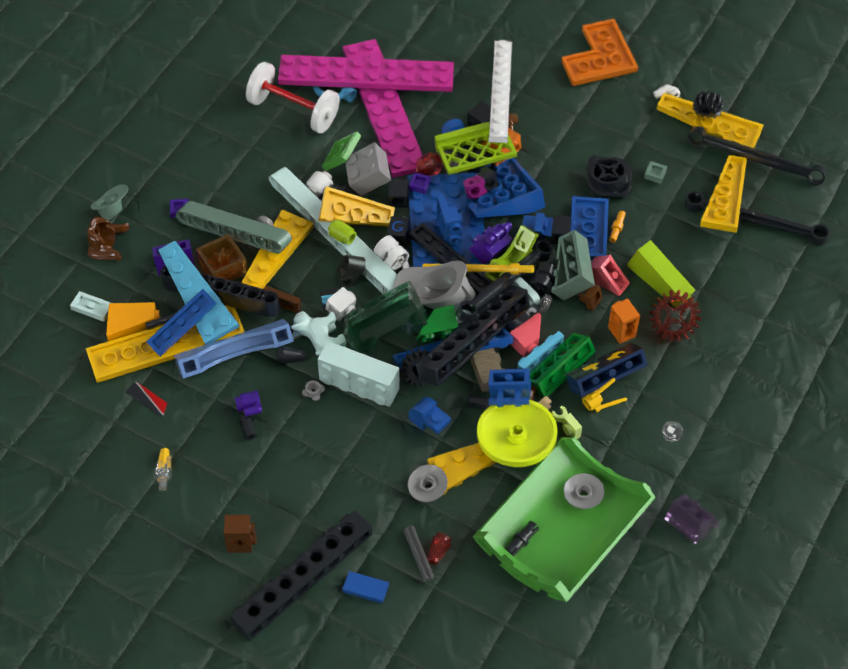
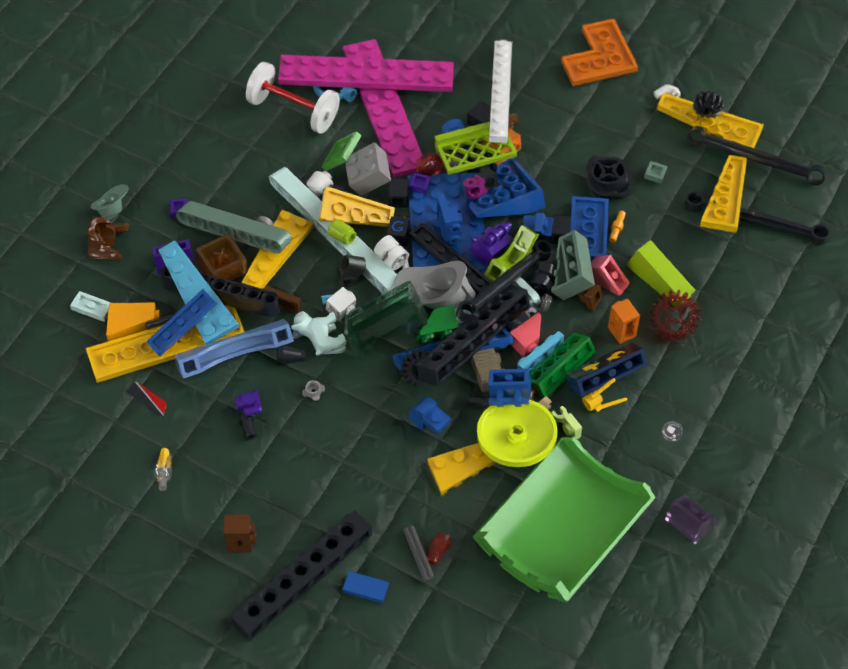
light aqua brick [318,341,399,407] -> none
light grey dish [408,465,448,502] -> none
yellow bar [422,263,534,275] -> none
black pin [504,521,539,557] -> none
light grey dish [563,473,604,509] -> none

